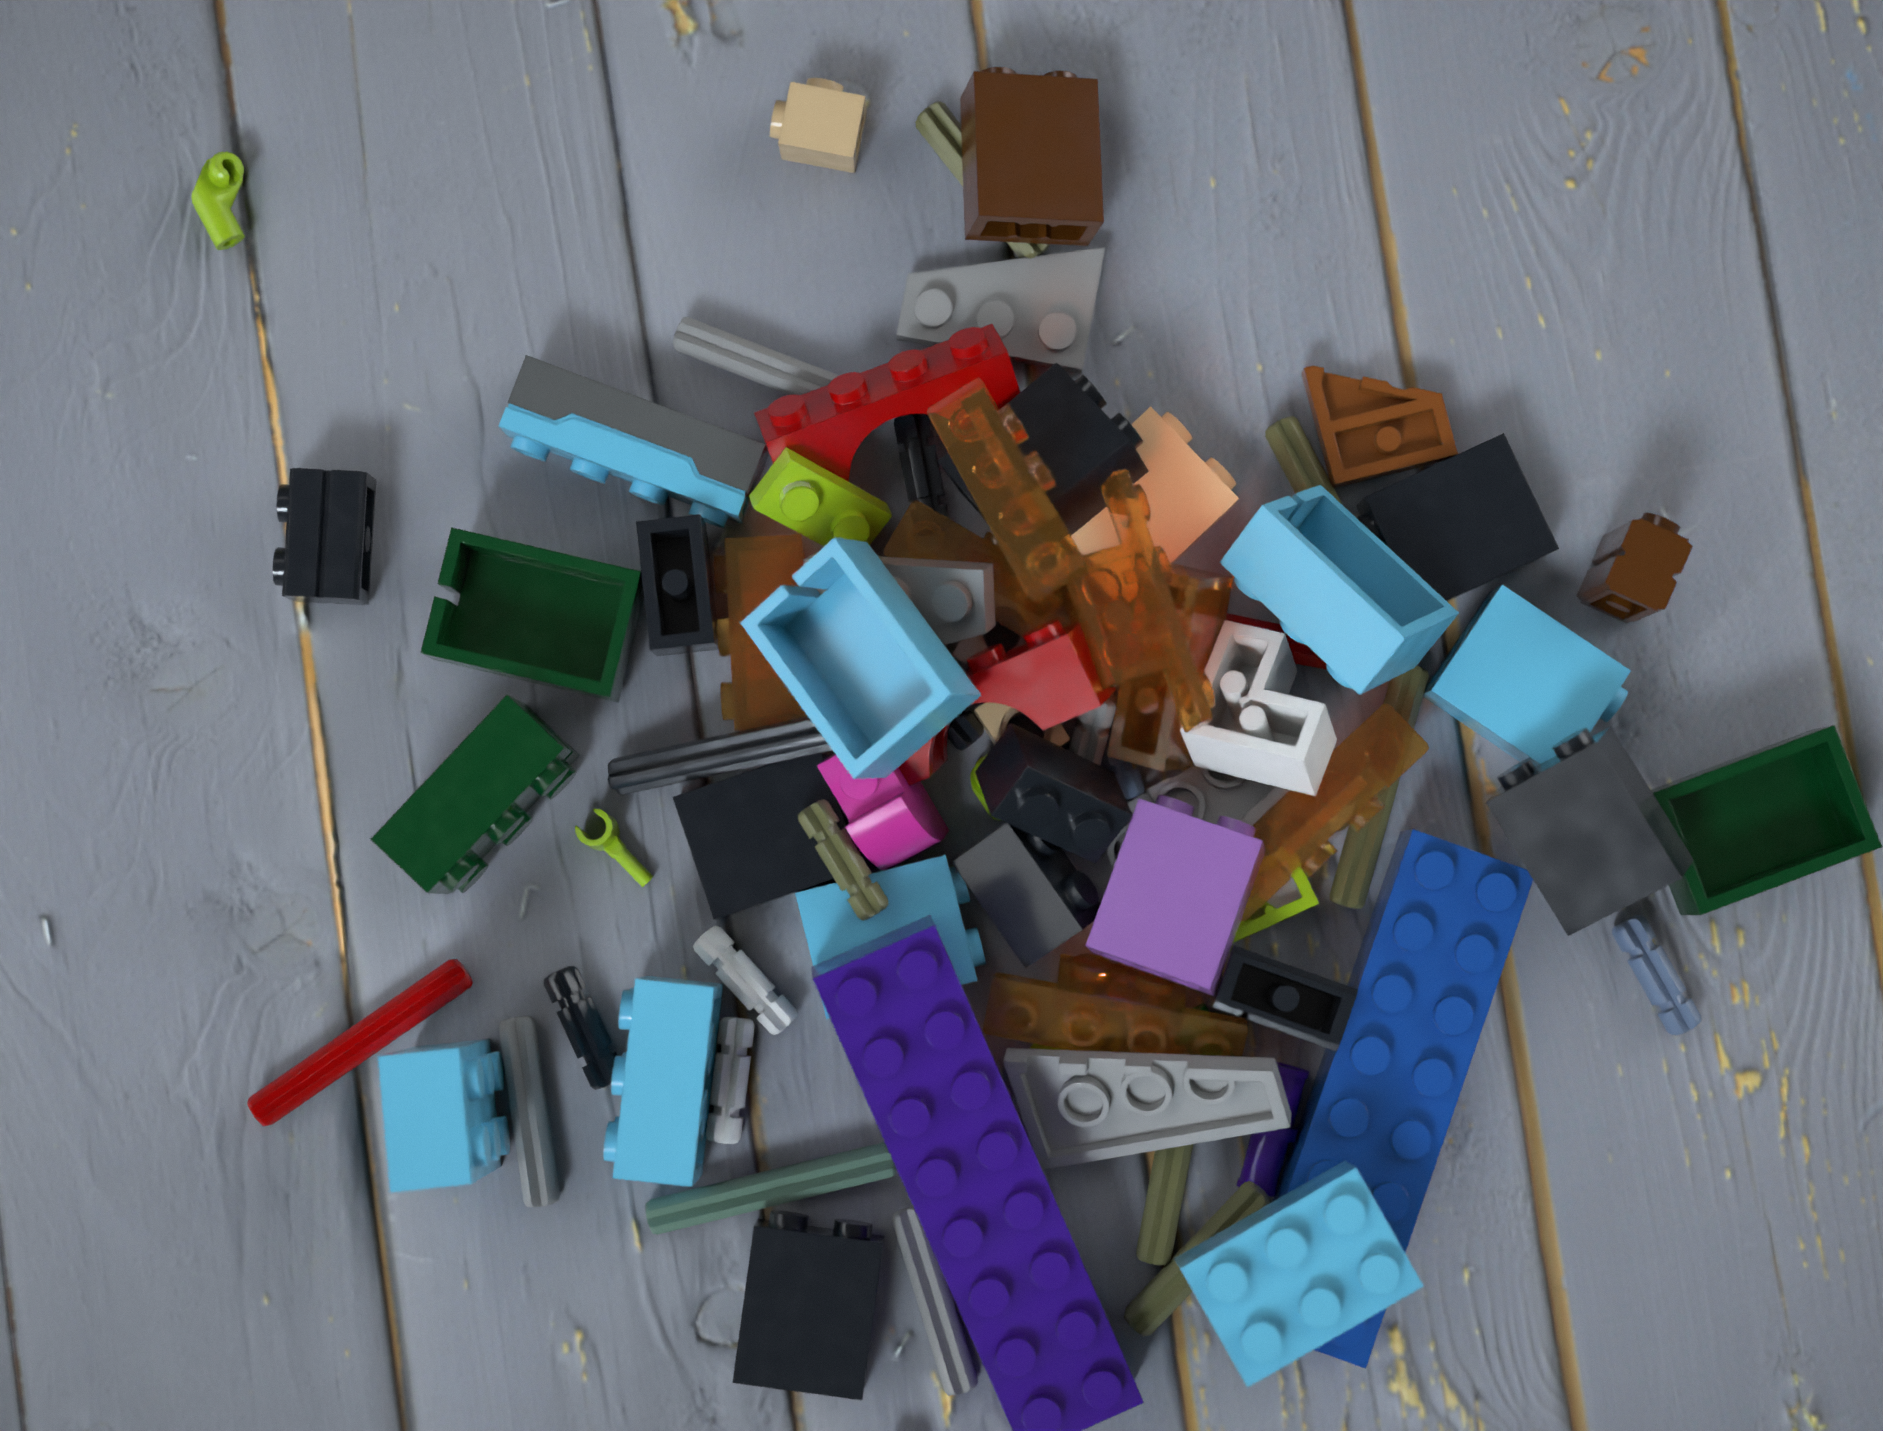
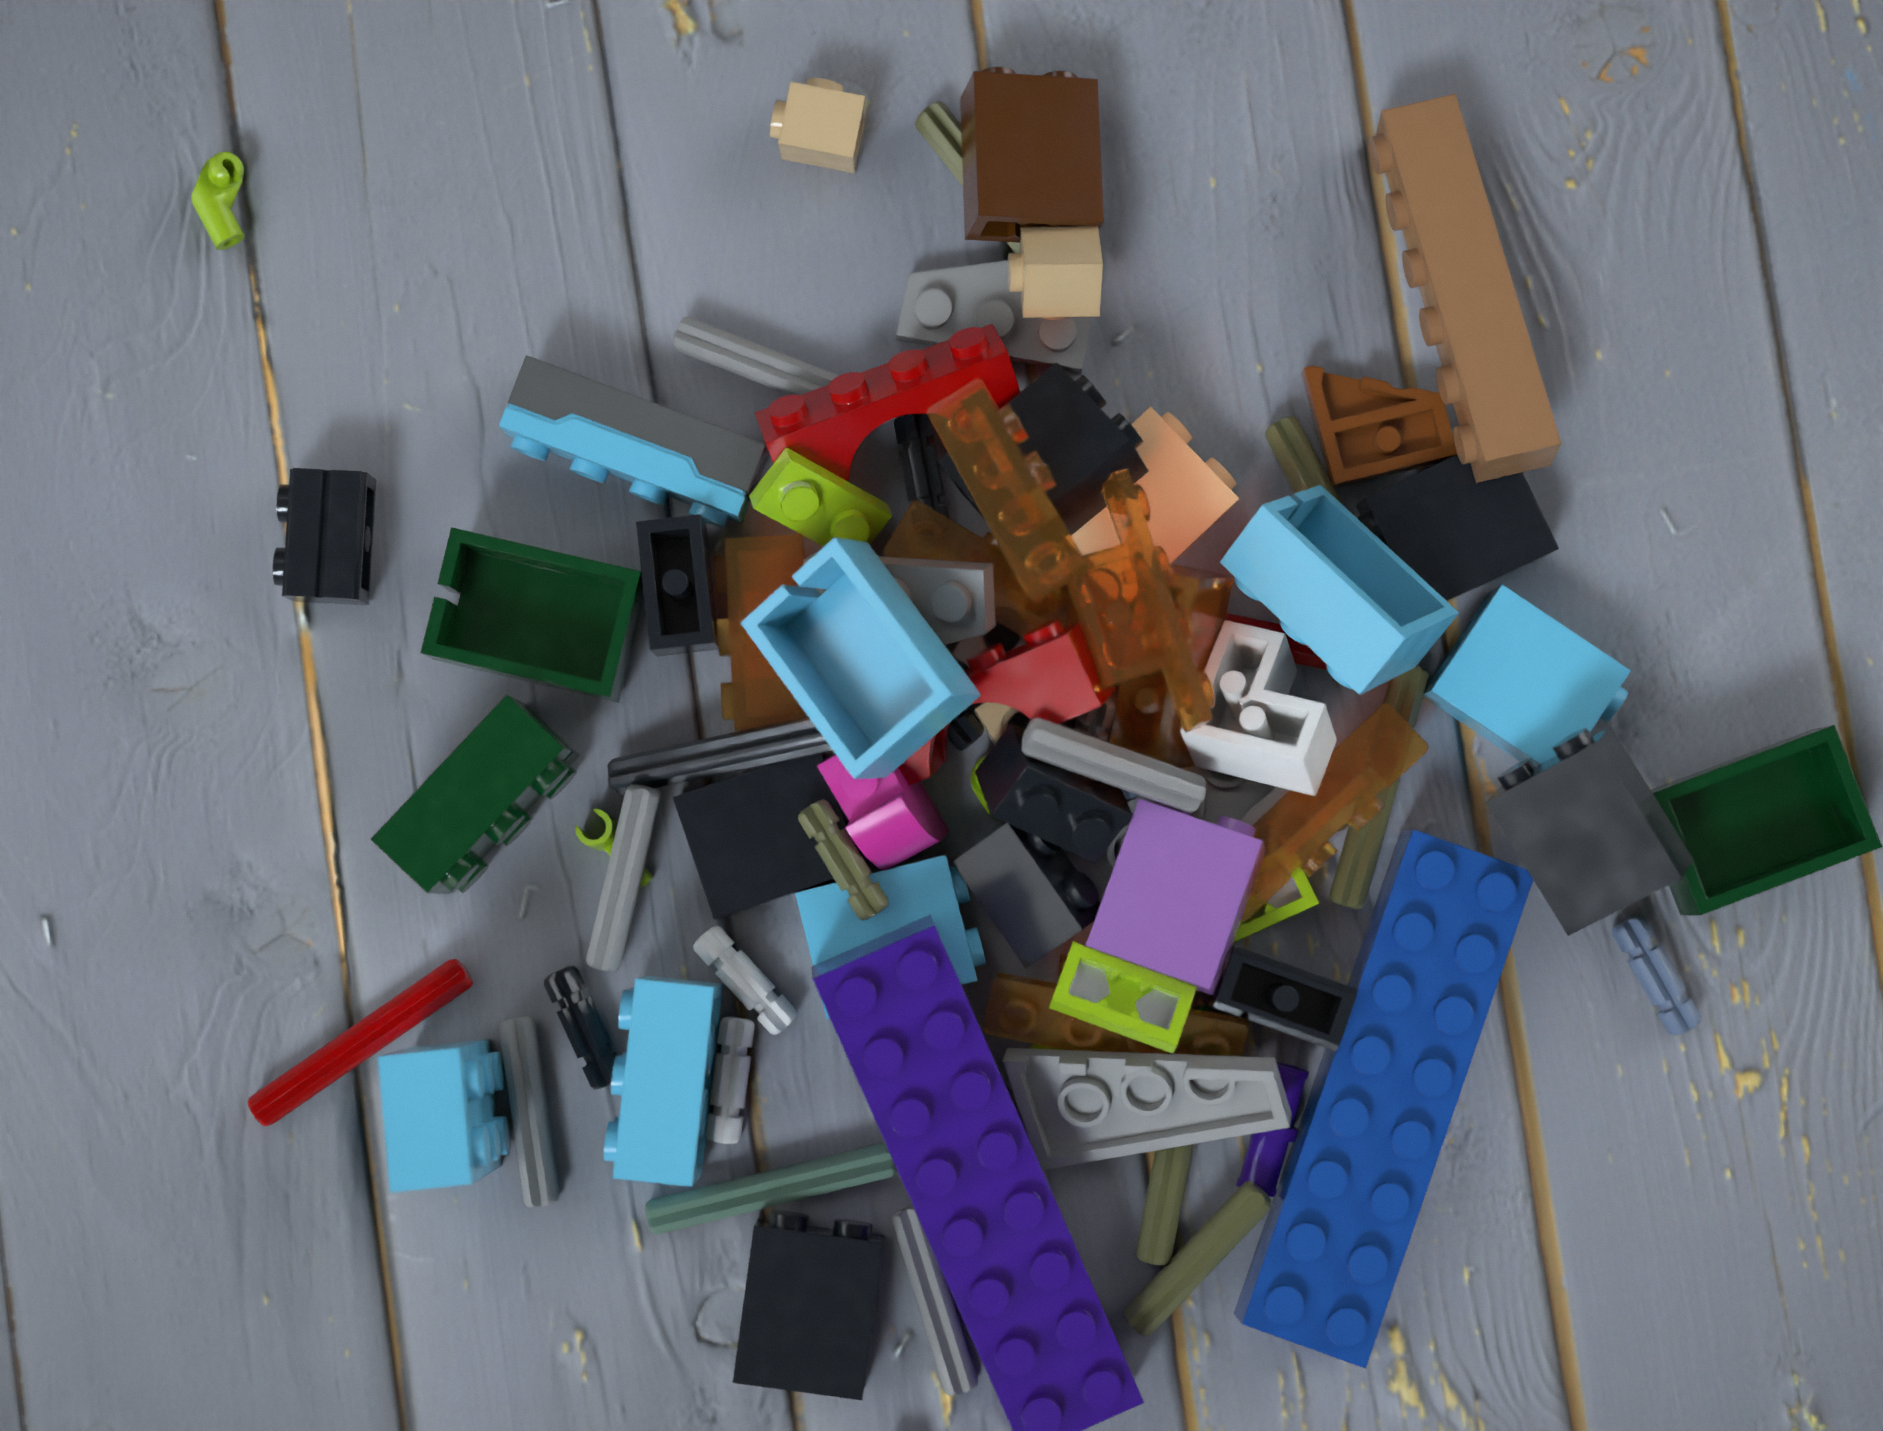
medium azure brick [1174,1161,1424,1387] -> none
reddish brown brick [1577,513,1693,623] -> none
none -> light grey axle [586,784,661,972]
none -> tan brick [1008,226,1103,320]
none -> light grey axle [1022,718,1206,812]
none -> lime piece [1049,942,1197,1054]
none -> medium nougat brick [1369,94,1562,483]

